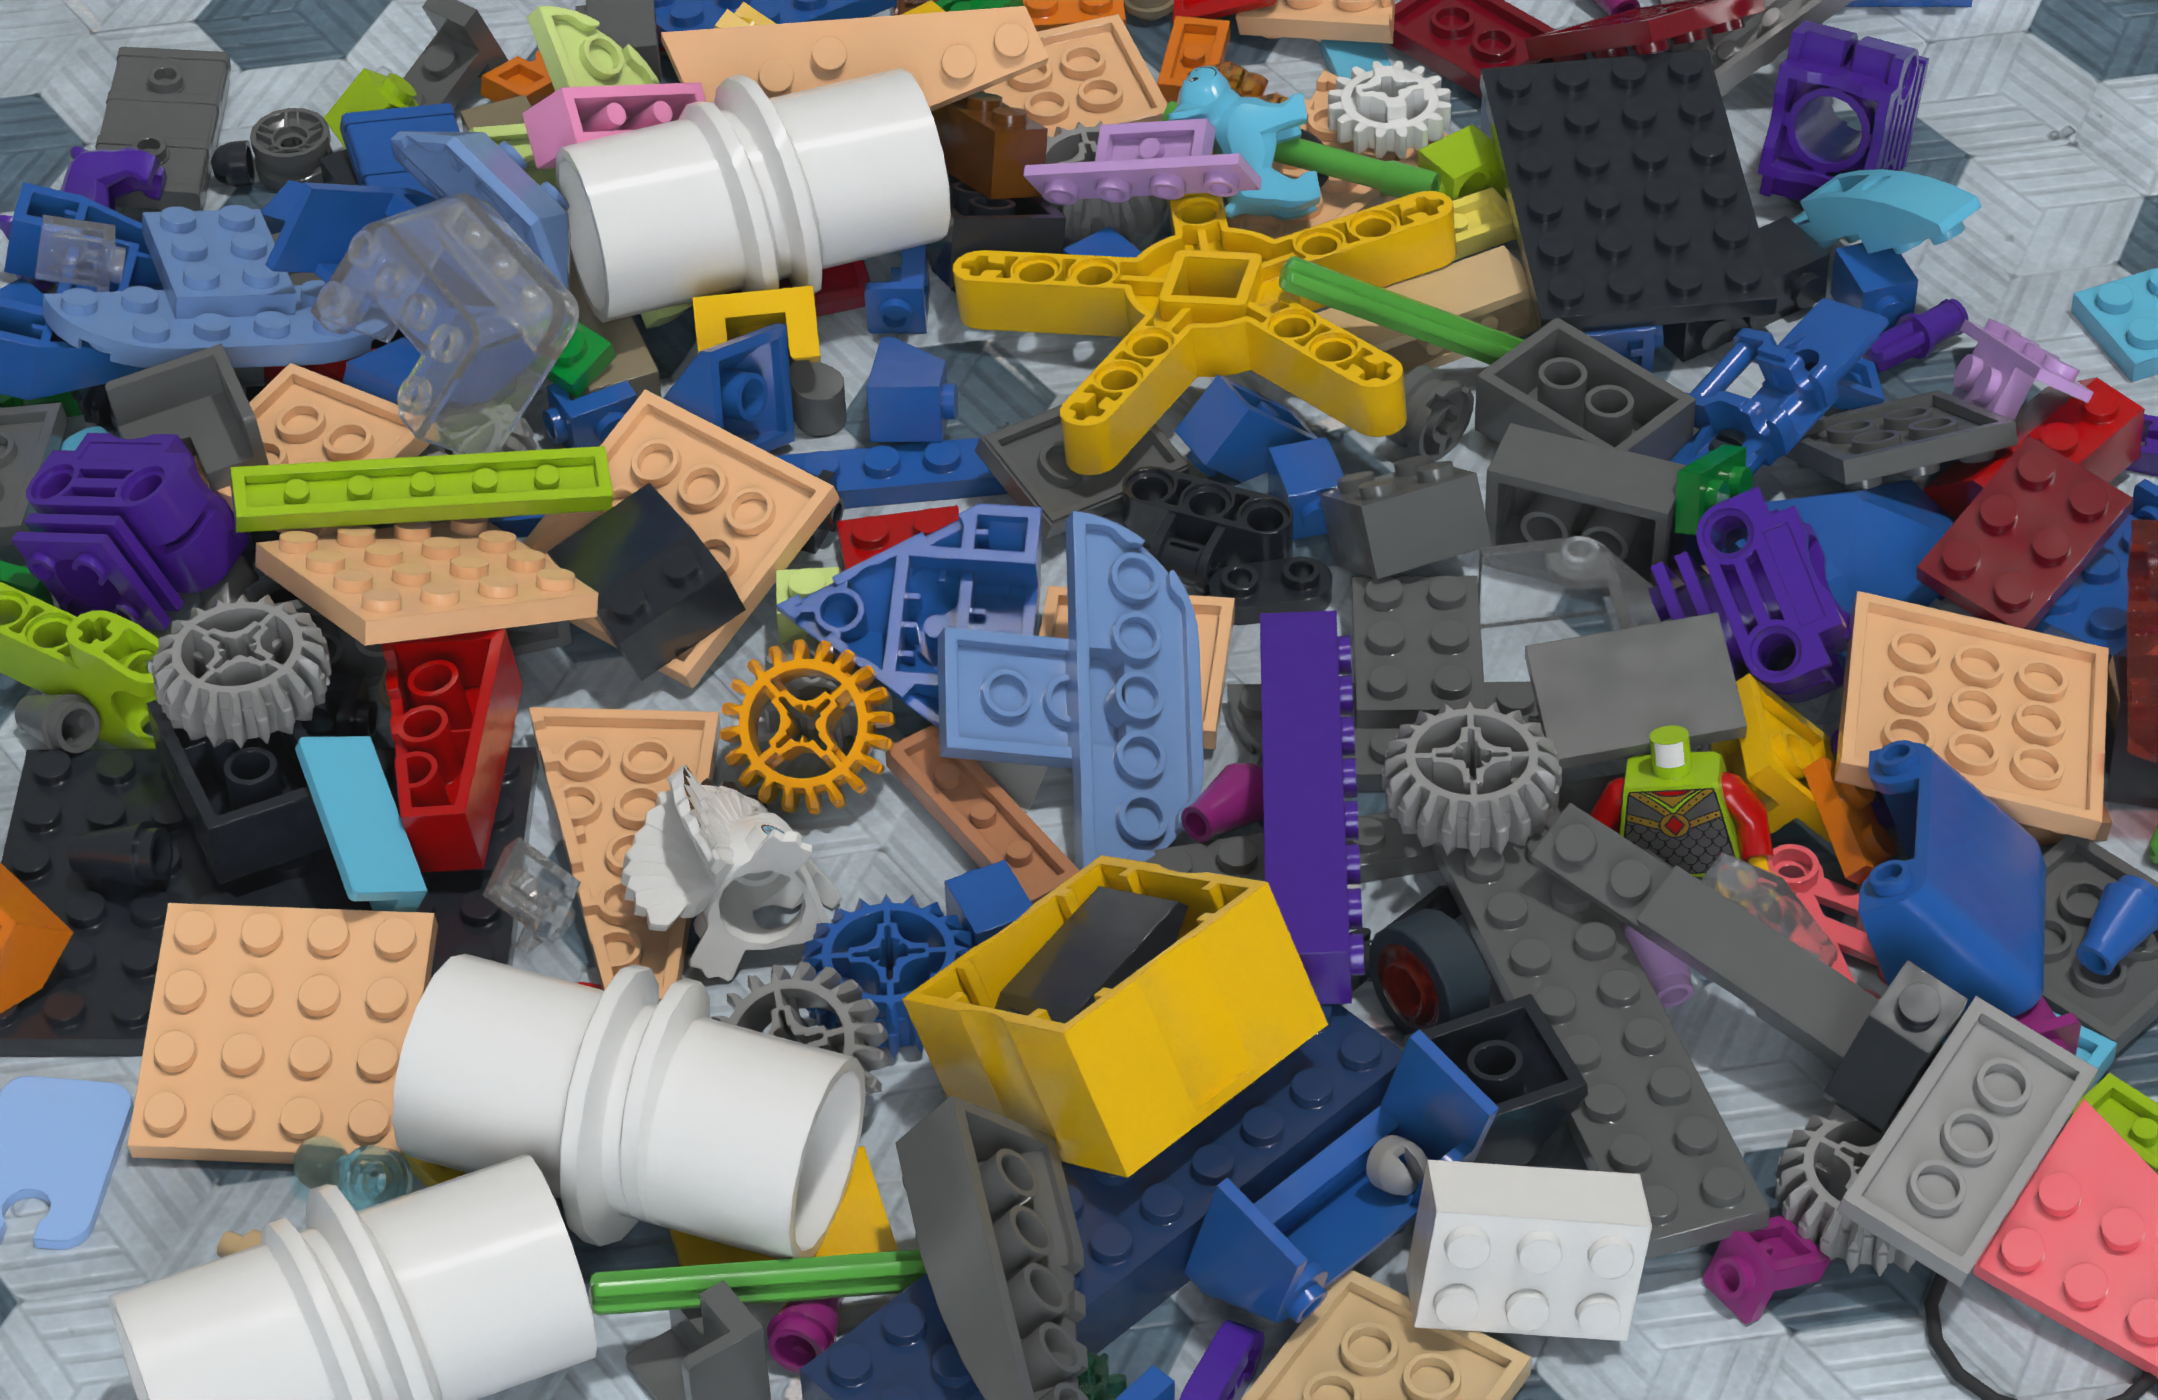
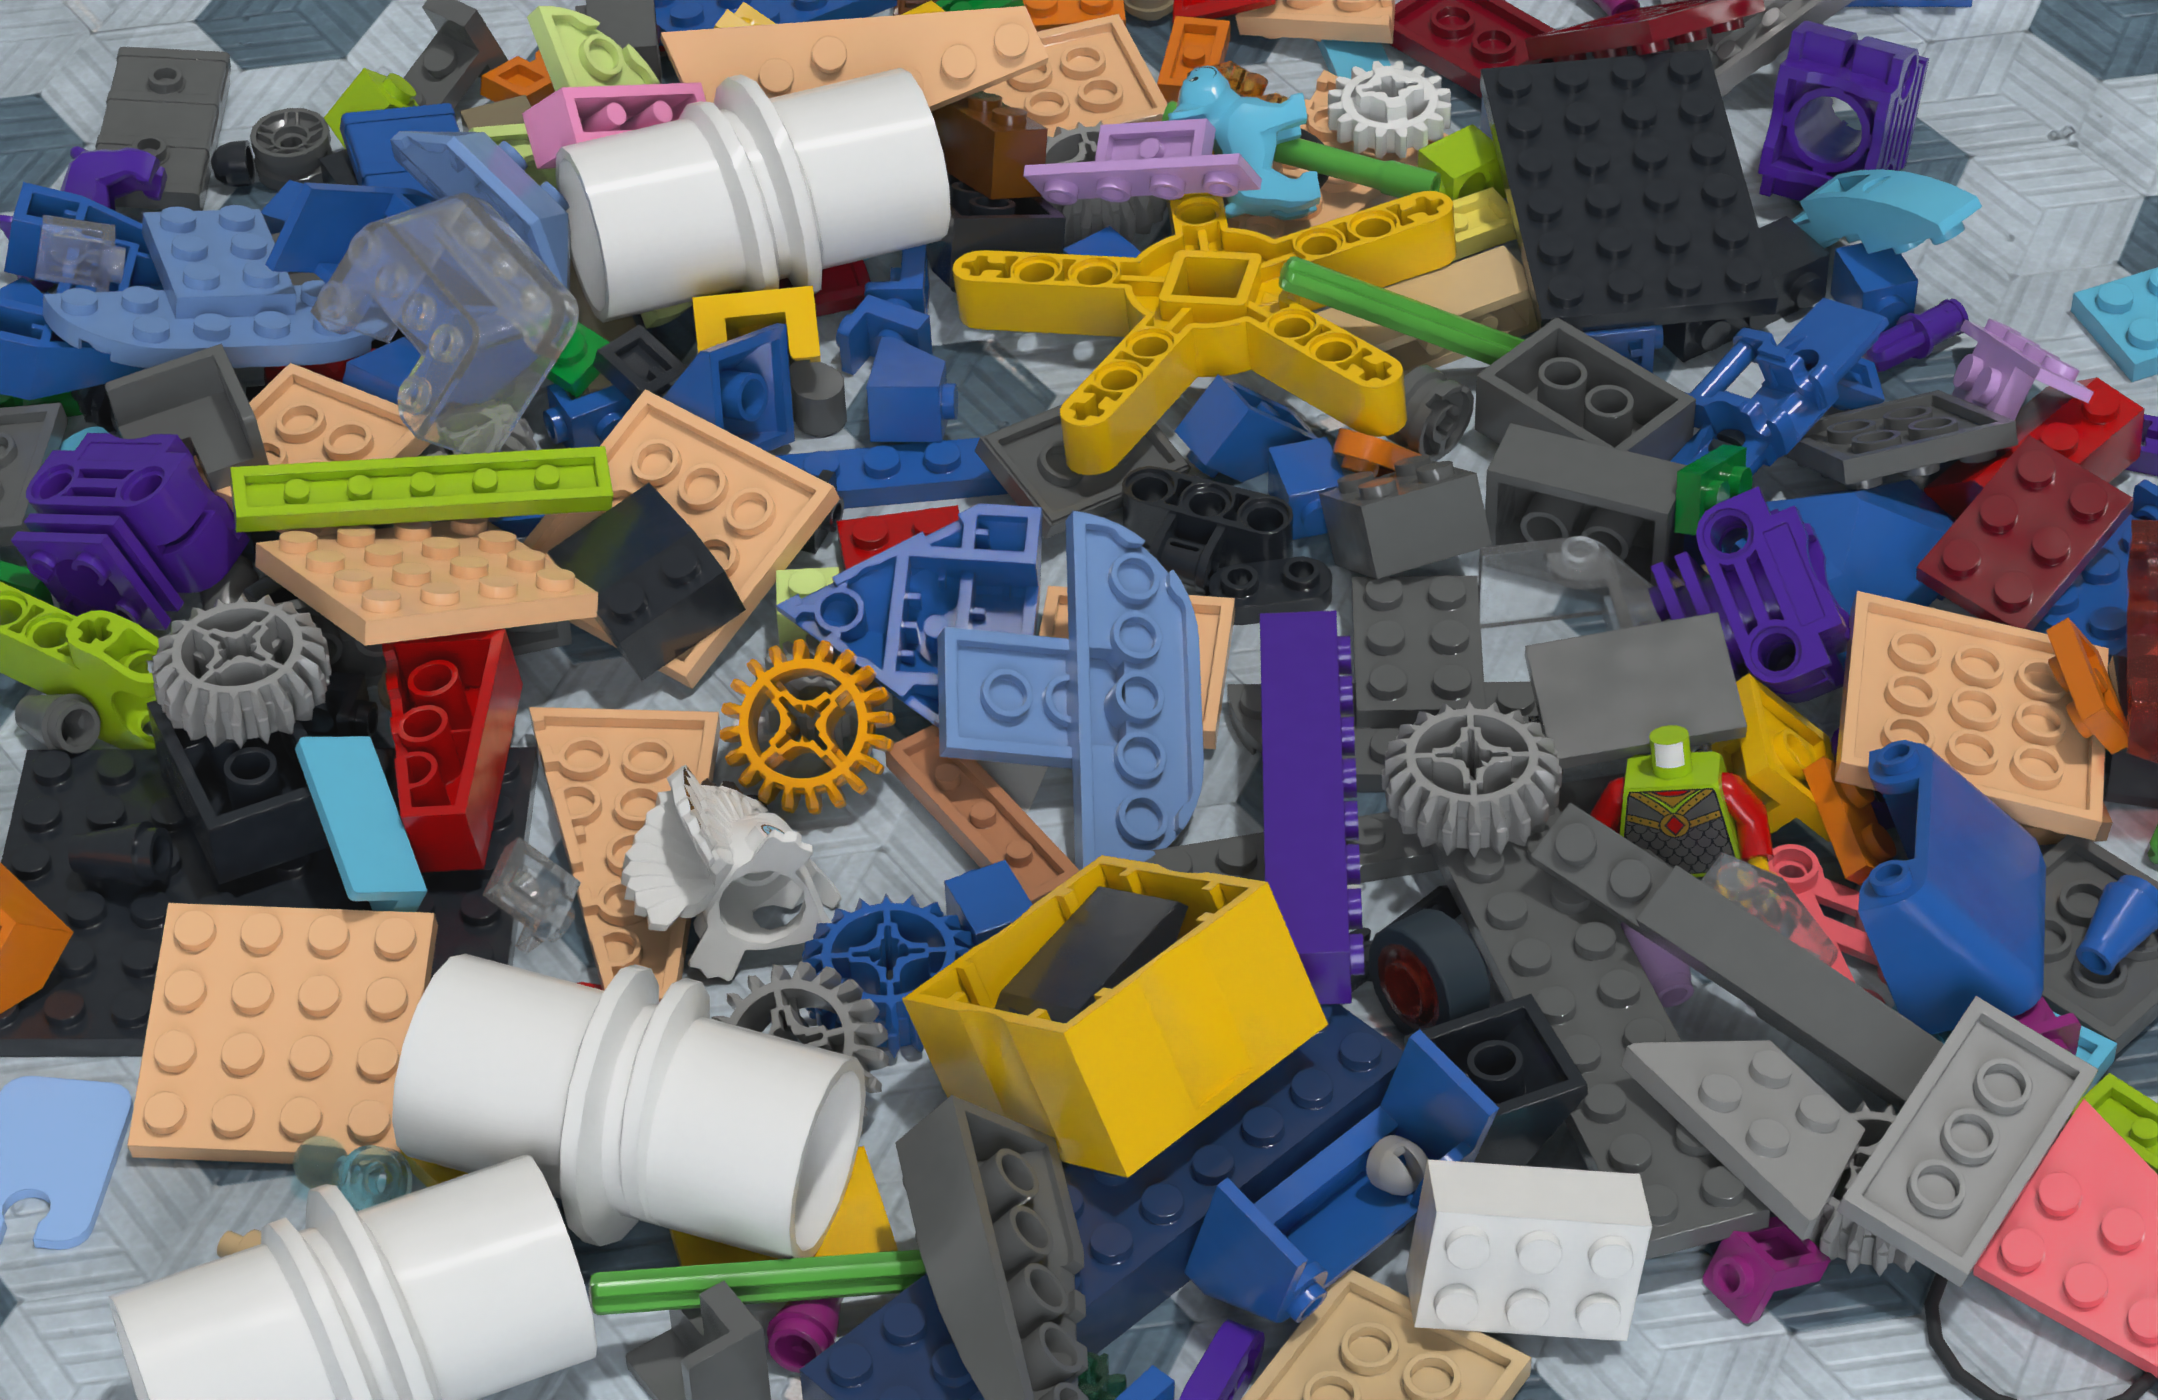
magenta cone [1181,763,1264,842] -> none
black slope [1822,960,1968,1135] -> none
none -> black bracket [593,324,687,403]
none -> blue bracket [836,294,933,375]
none -> orange plate [1333,428,1421,478]
none -> light grey wing [1621,1040,1865,1241]
none -> orange plate [2046,617,2135,755]

